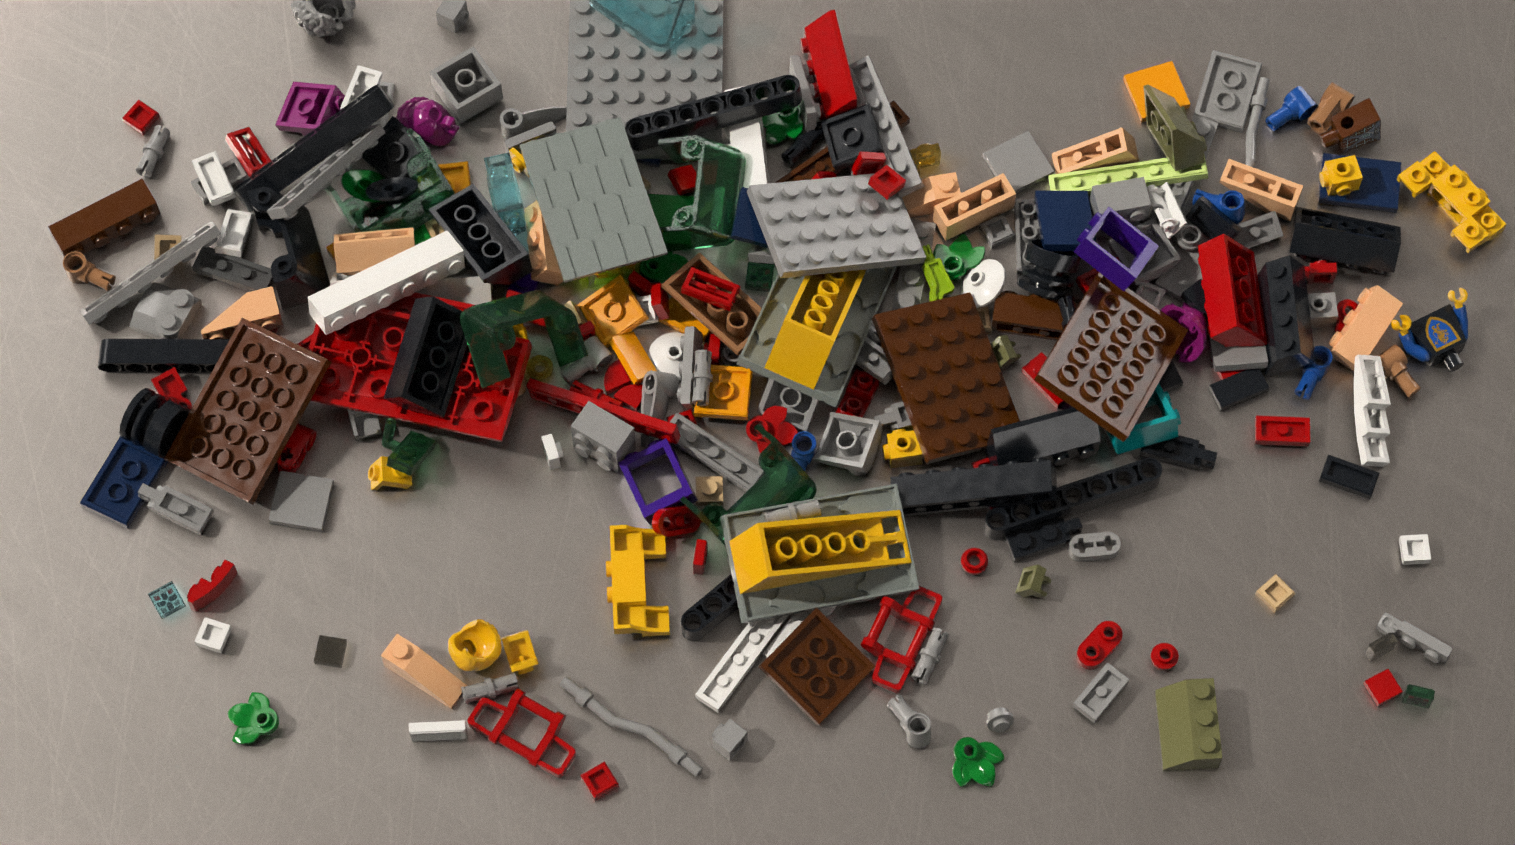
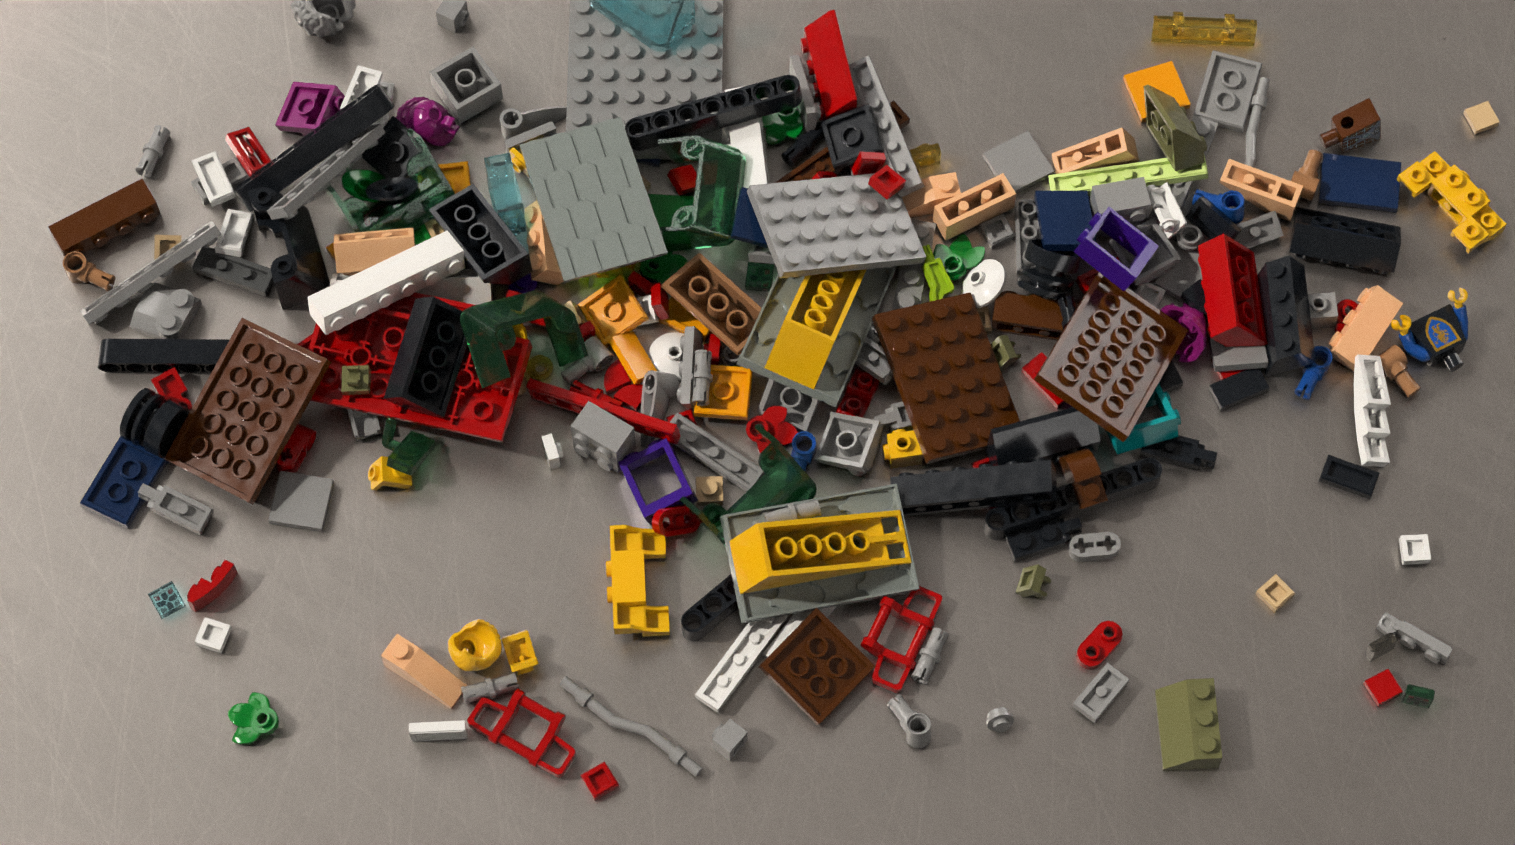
red tile [122,99,160,135] -> none
light nougat slope [201,286,283,339] -> none
clear smoke tile [314,635,348,668] -> none
red tile [681,267,741,311] -> none
red tile [693,539,708,575] -> none
green plate [952,737,1005,787] -> none
red plate [961,548,988,575] -> none
red plate [1151,643,1179,670] -> none
red plate [1255,415,1310,447] -> none
blue pin [1265,86,1318,132] -> none
red plate [1304,260,1337,284] -> none
medium nougat piece [1307,82,1355,134] -> none
yellow brick [1319,155,1363,196] -> none
none -> olive tile [341,365,371,395]
none -> reddish brown brick [1059,449,1108,509]
none -> clear yellow hinge [1151,12,1257,46]
none -> medium nougat pin [1291,150,1323,201]
none -> tan tile [1463,101,1500,135]

